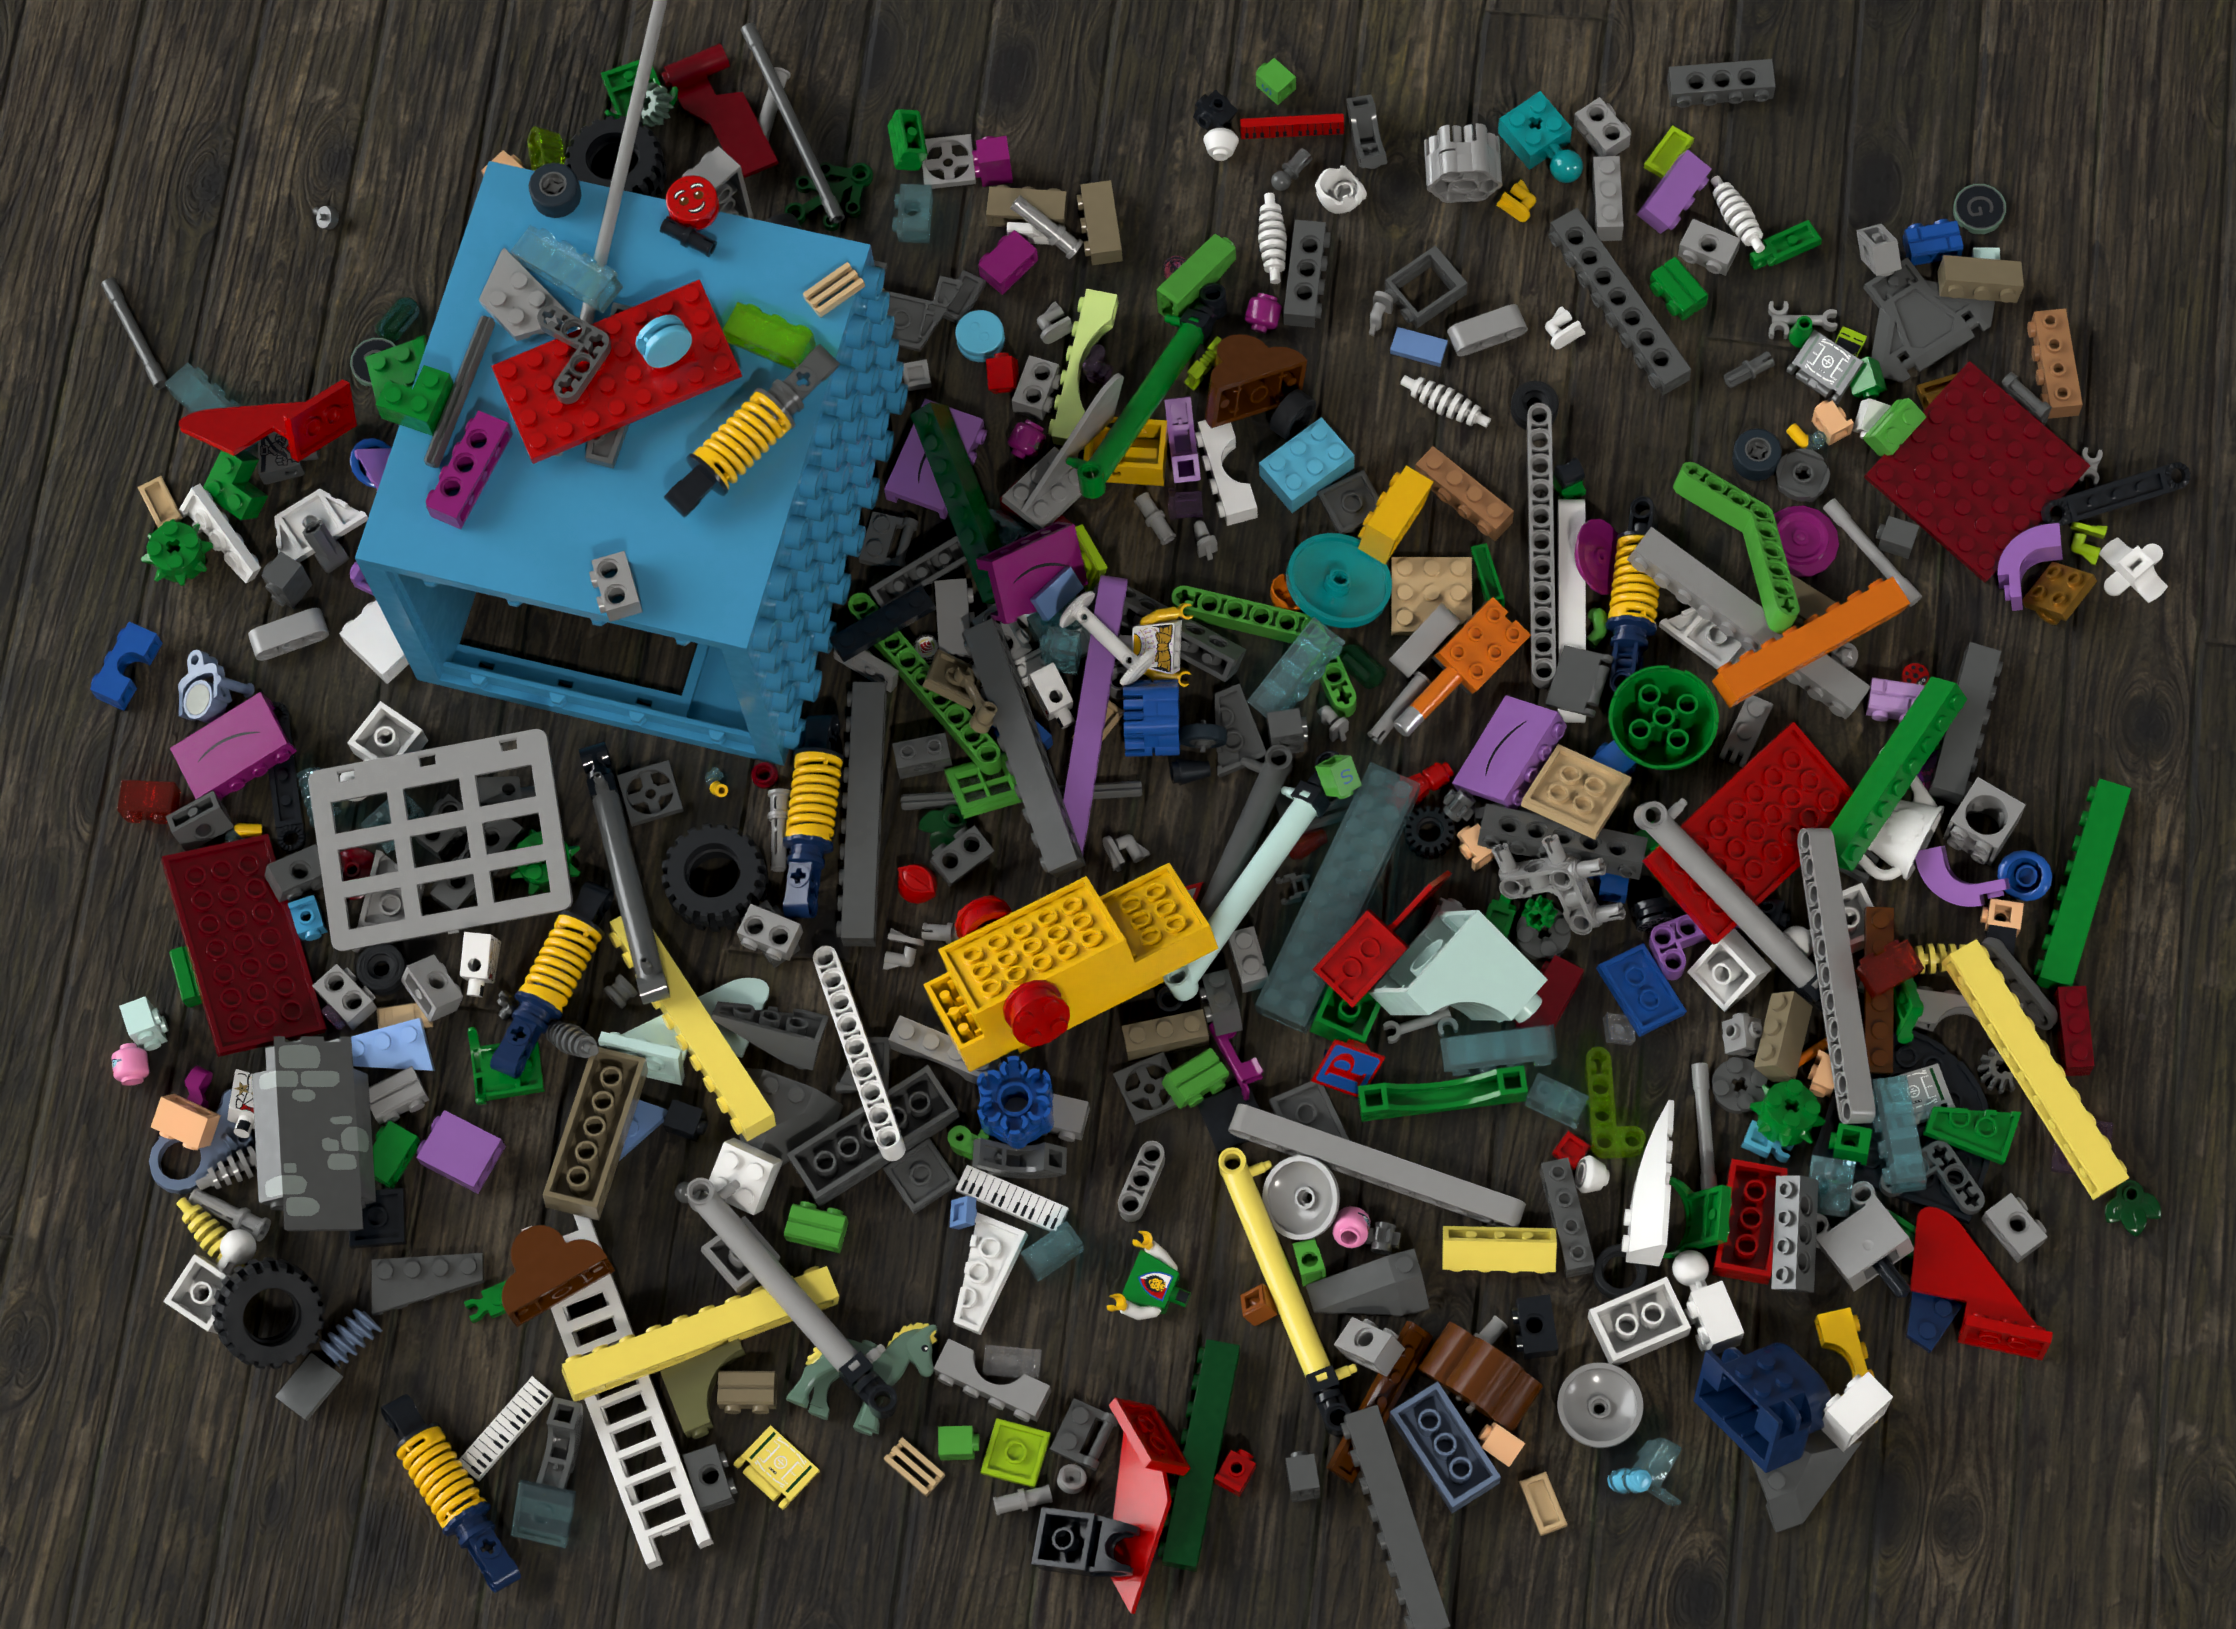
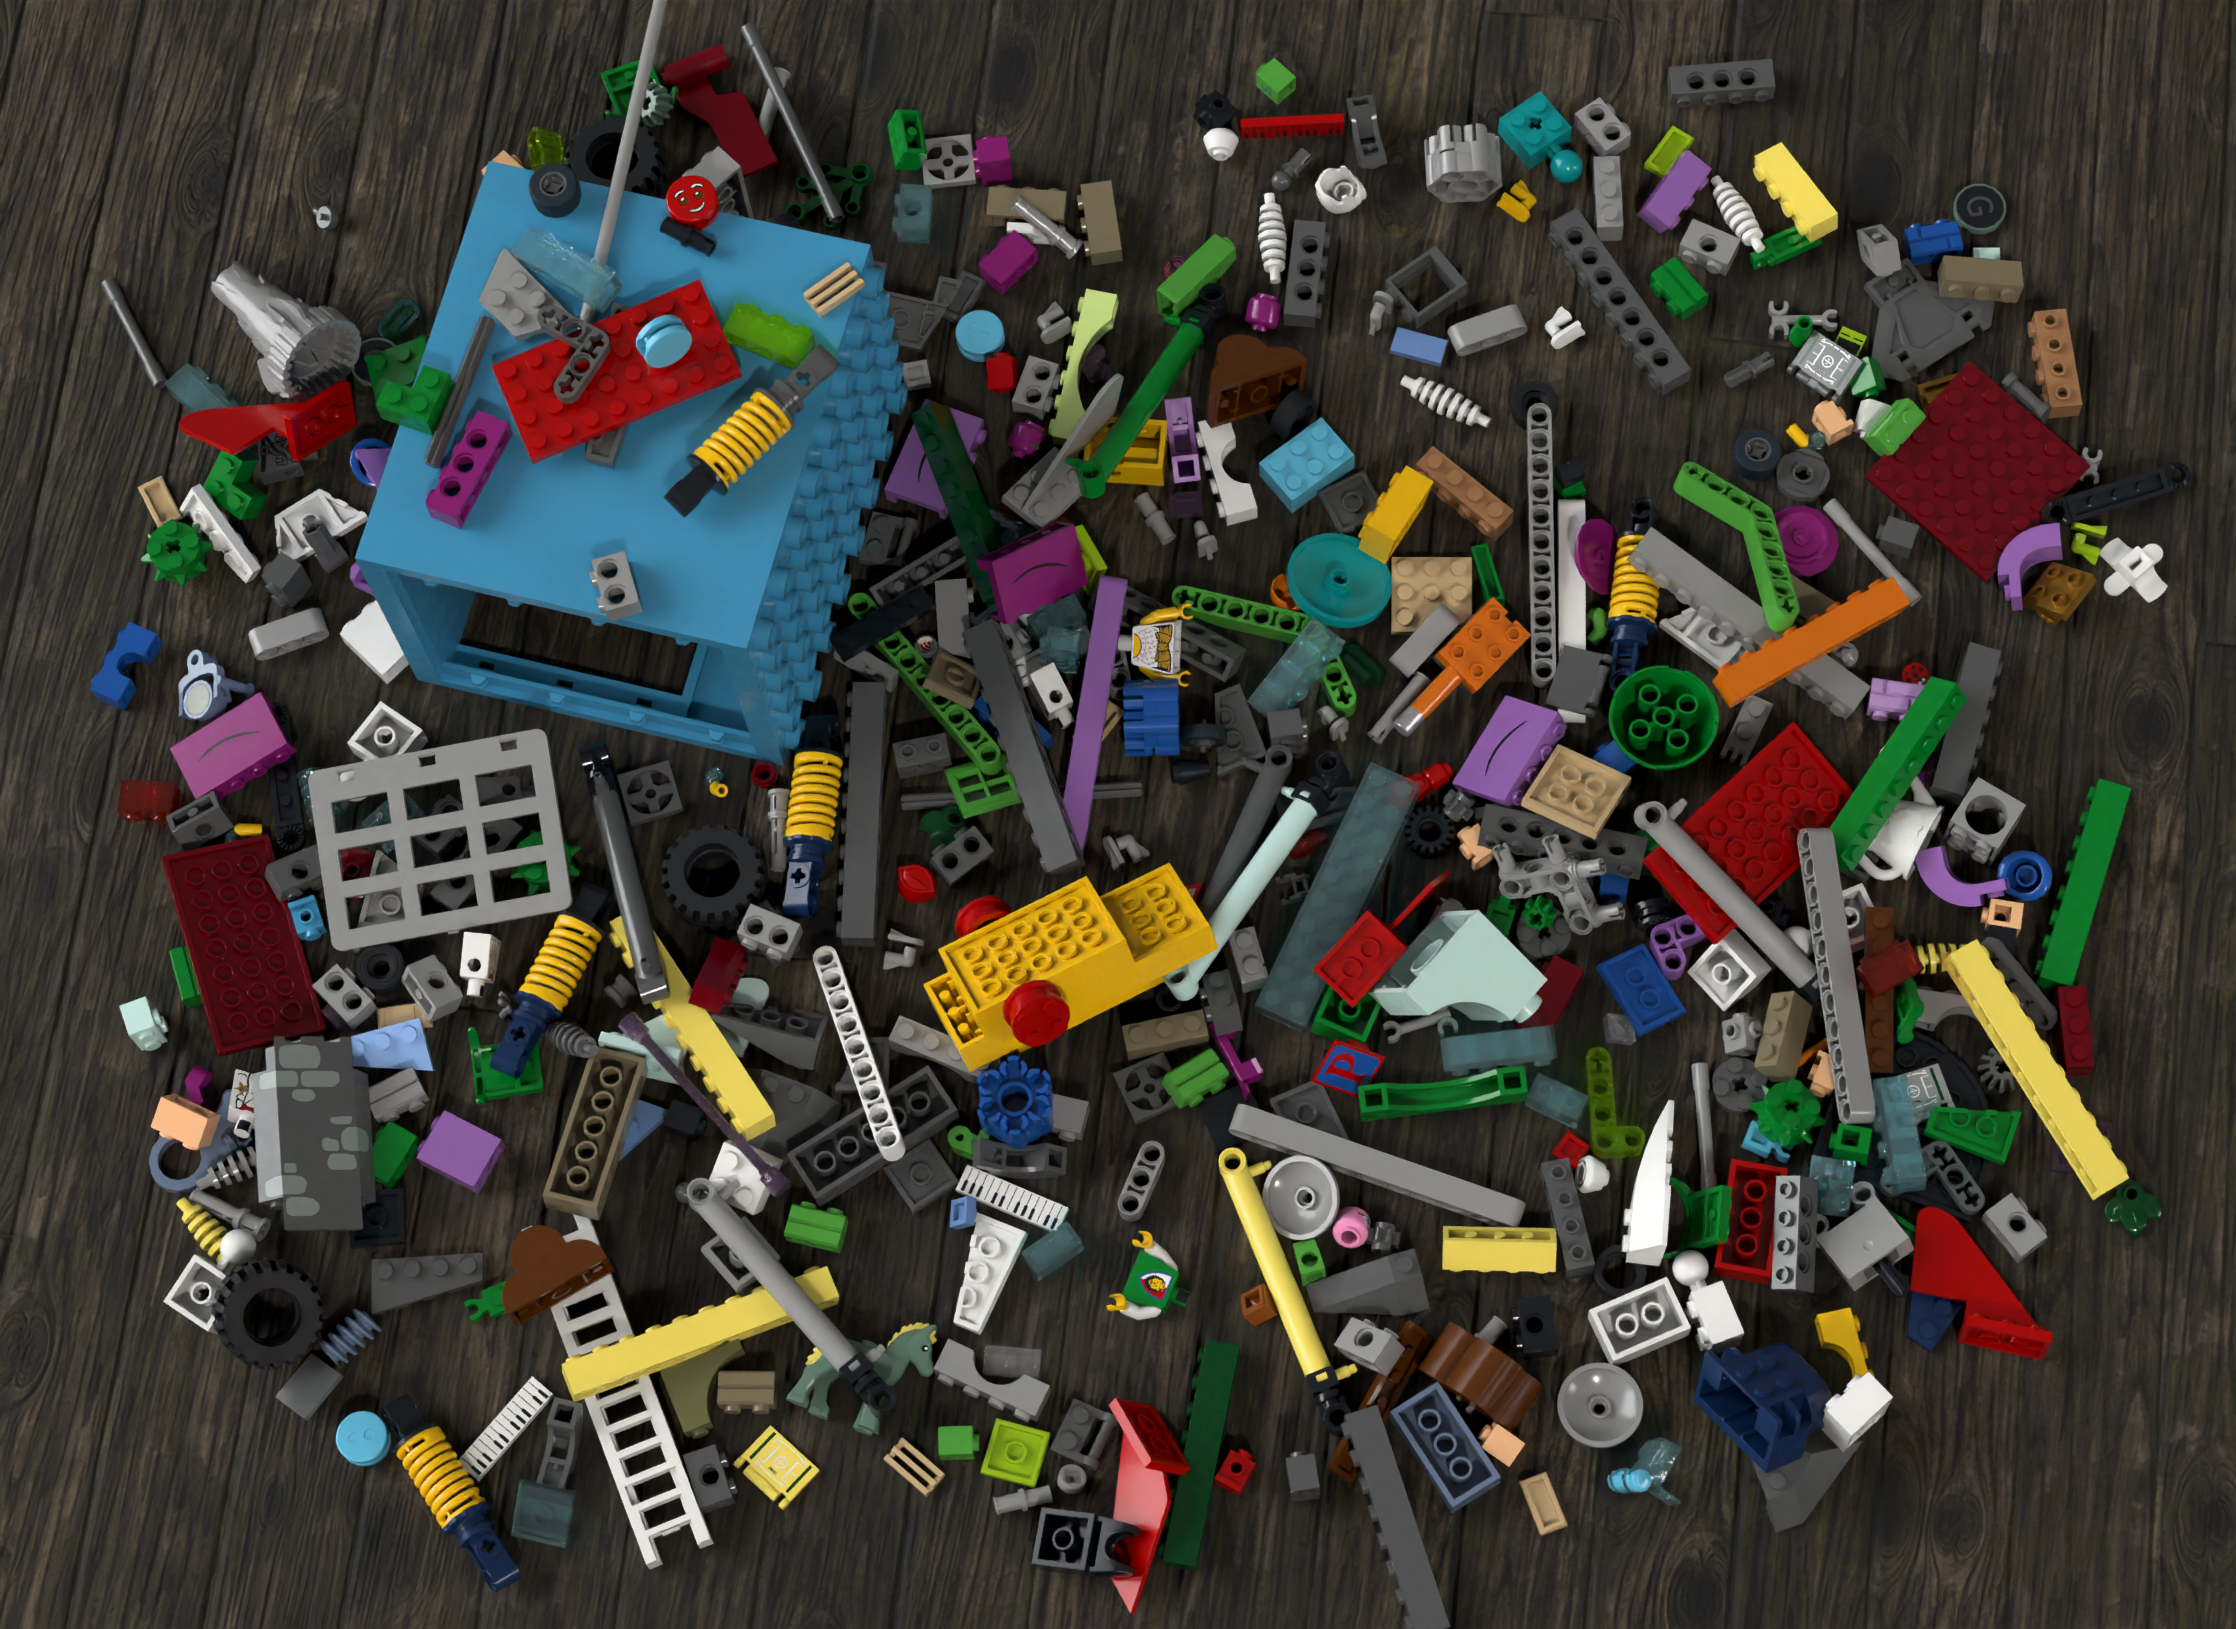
bright pink head [111,1043,150,1086] -> none
light grey pin [922,922,959,944] -> none
dark tan brick [953,667,998,734] -> none
medium blue tile [1030,566,1084,621] -> none
white hose [1060,591,1155,686] -> none
lime piece [1184,336,1222,390] -> none
bright green brick [1315,755,1362,799] -> none
none -> light grey cone [211,261,361,402]
none -> medium azure head [336,1411,392,1466]
none -> clear purple hose [618,1012,791,1198]
none -> dark red brick [688,937,749,1014]
none -> light yellow brick [1753,142,1838,242]

